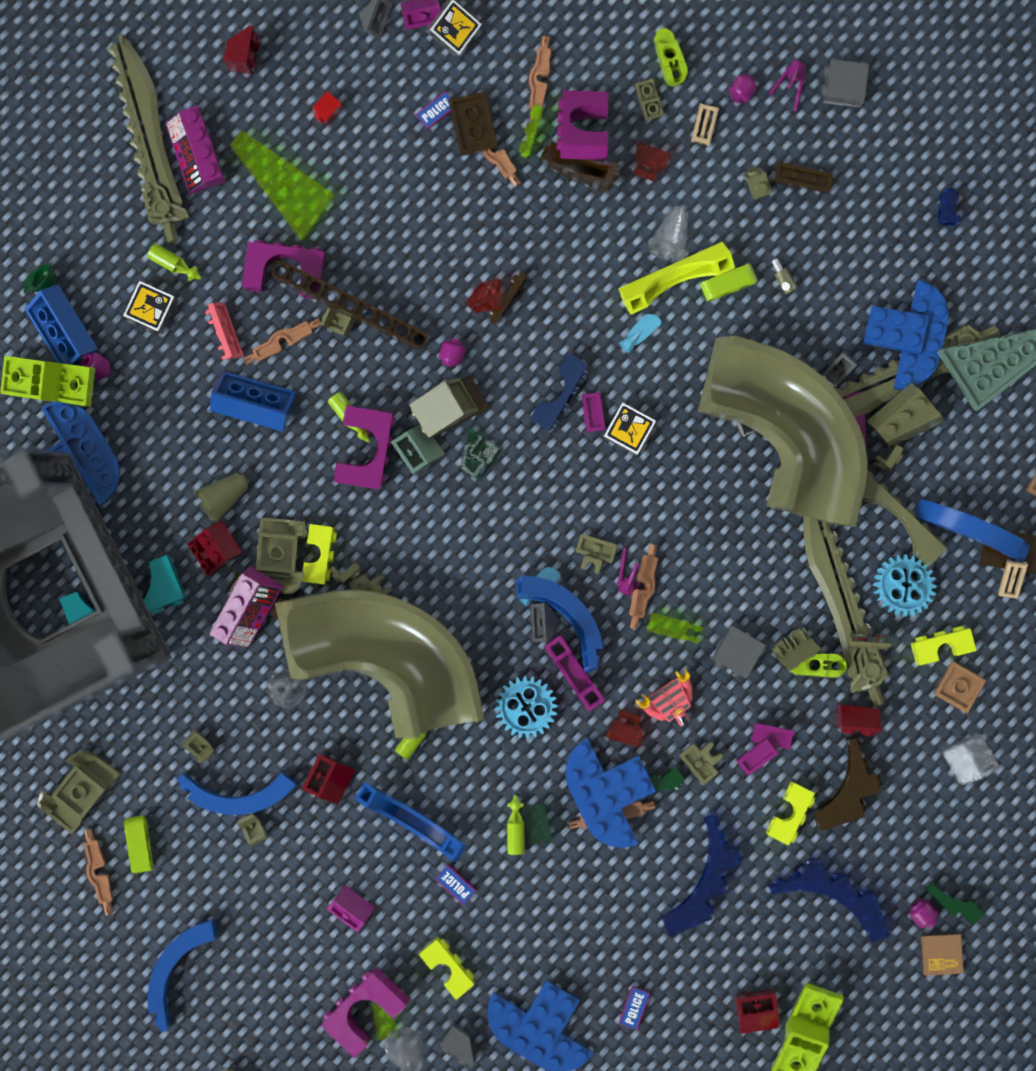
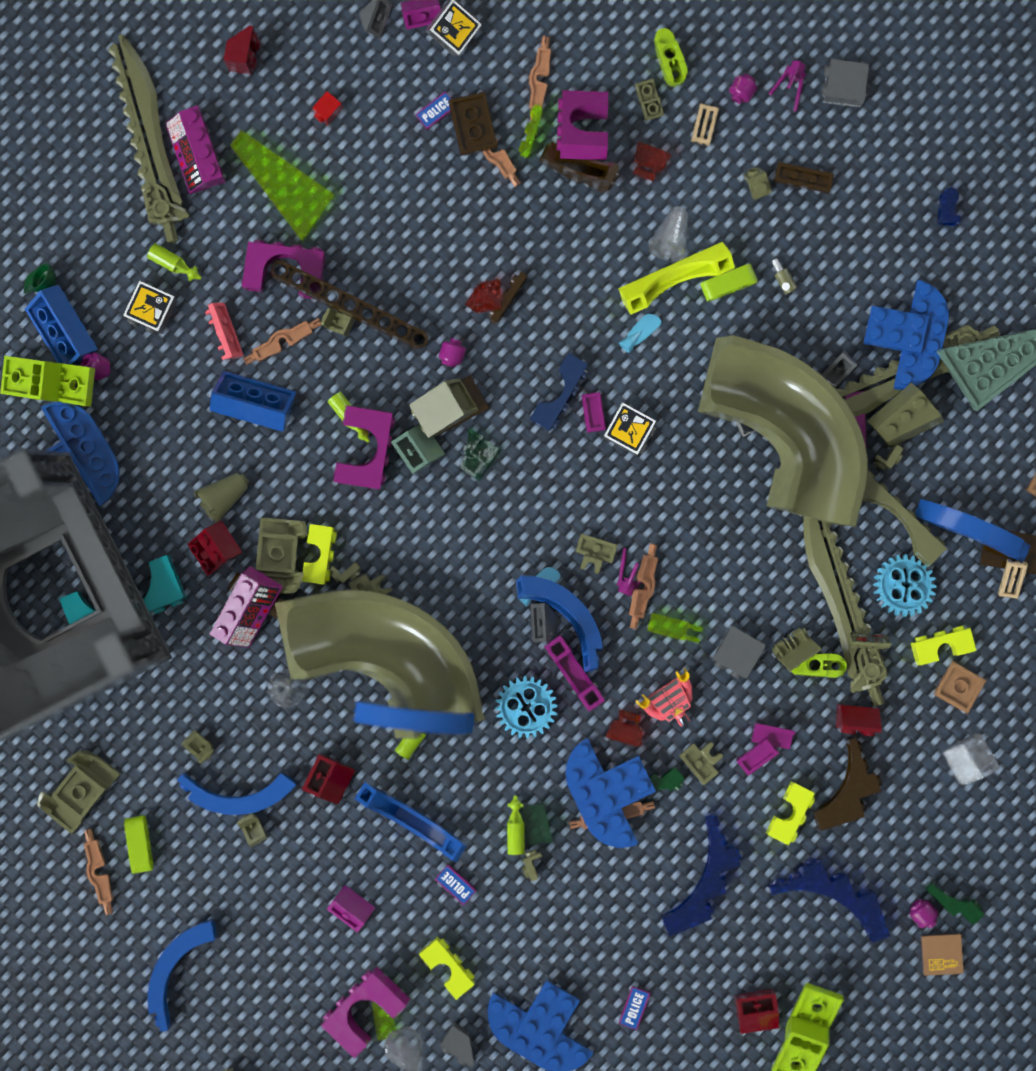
none -> blue arch [354,702,475,734]
none -> olive bracket [522,849,542,882]

